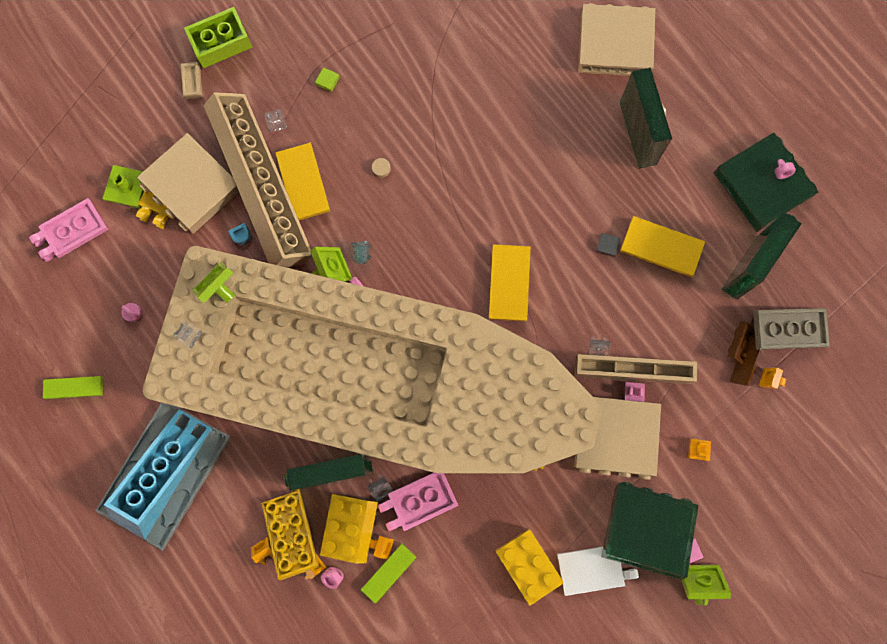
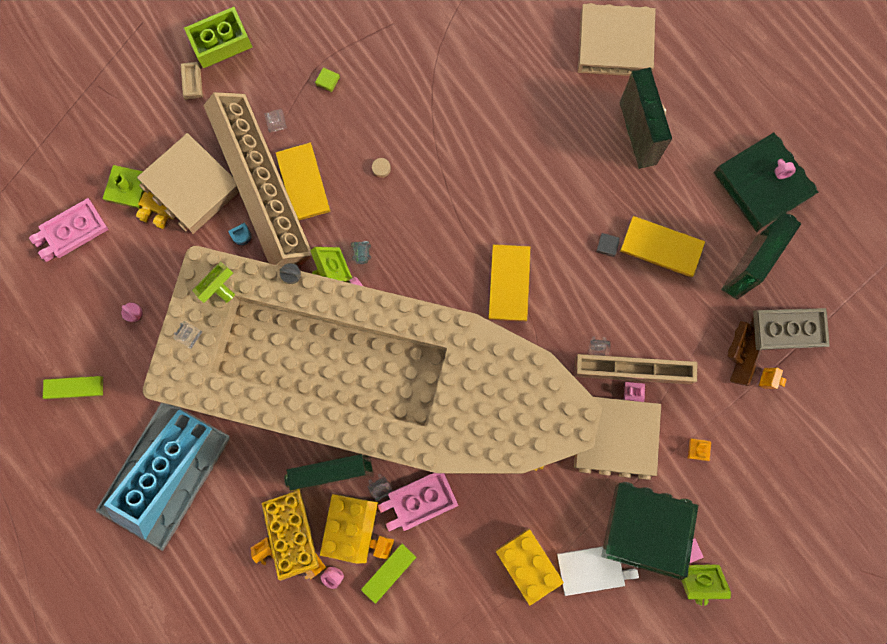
none -> dark grey tile [280,263,301,284]

